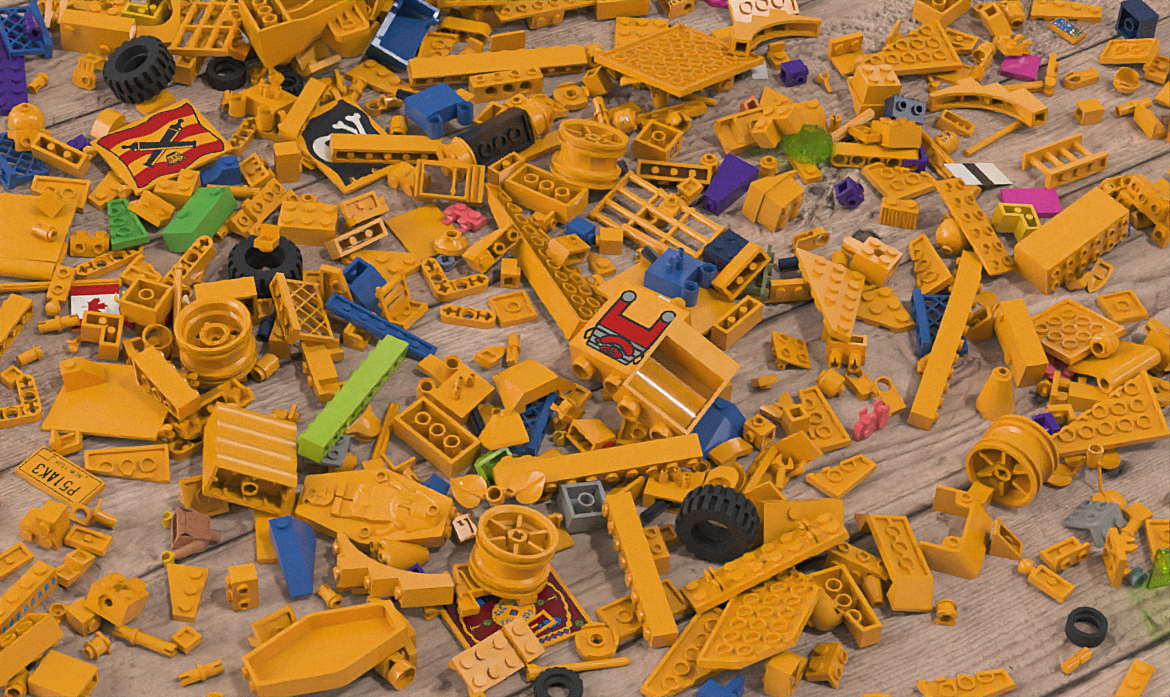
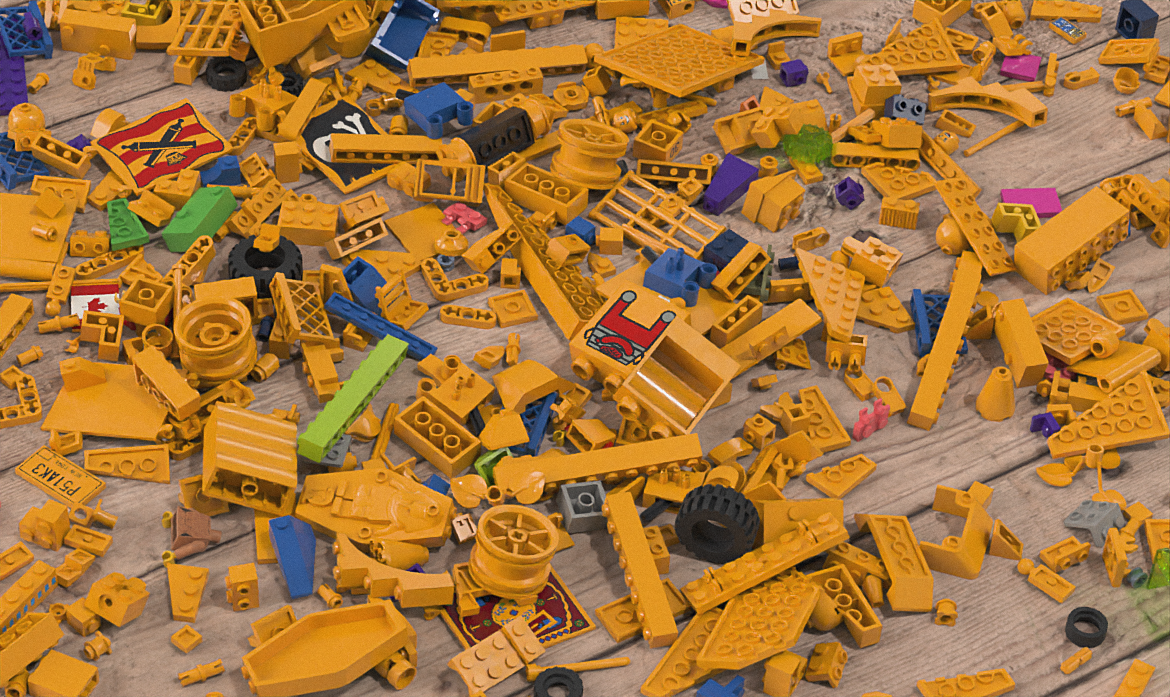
black tyre [103,35,176,104] -> none
light orange pin [112,625,178,658] -> none
light orange tile [135,89,175,116] -> none
light orange pin [221,90,235,112] -> none
light orange plate [575,622,619,662] -> none
blue wedge [685,397,746,470] -> none
light orange head [815,368,846,398] -> none
dark purple bracket [903,146,929,174] -> none
light orange wing [908,233,955,295] -> none
white sticker [944,163,1013,185] -> none
light orange wheel [965,414,1060,508] -> none
light orange fence [1022,133,1109,190] -> none
light orange brick [1074,98,1104,126] -> none
none -> light orange bracket [720,299,822,380]

